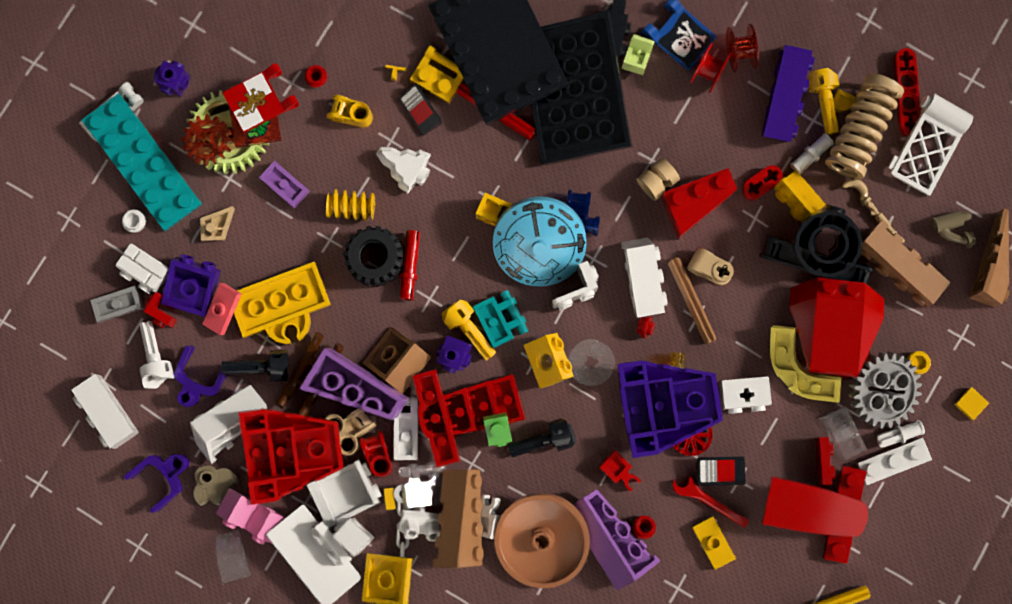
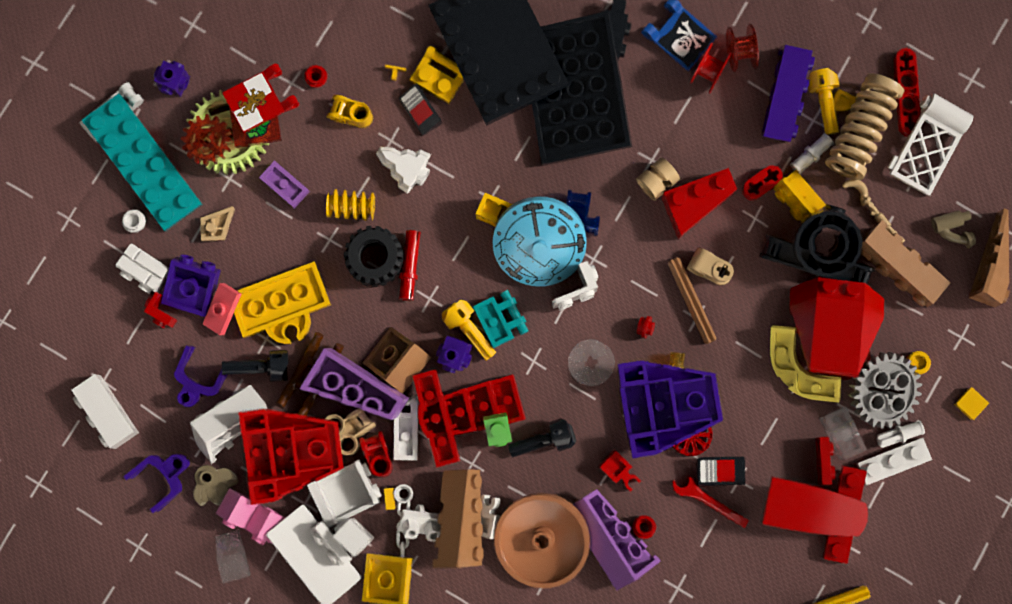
light grey plate [90,286,143,323] -> none
white piece [139,321,174,389] -> none
clear plate [399,462,446,508] -> none
red axle [457,82,536,140] -> none
yellow brick [524,333,574,389] -> none
white wedge [620,237,667,318] -> none
yellowish green bracket [622,35,654,75] -> none
yellow plate [692,516,736,570] -> none
white brick [719,377,772,414] -> none

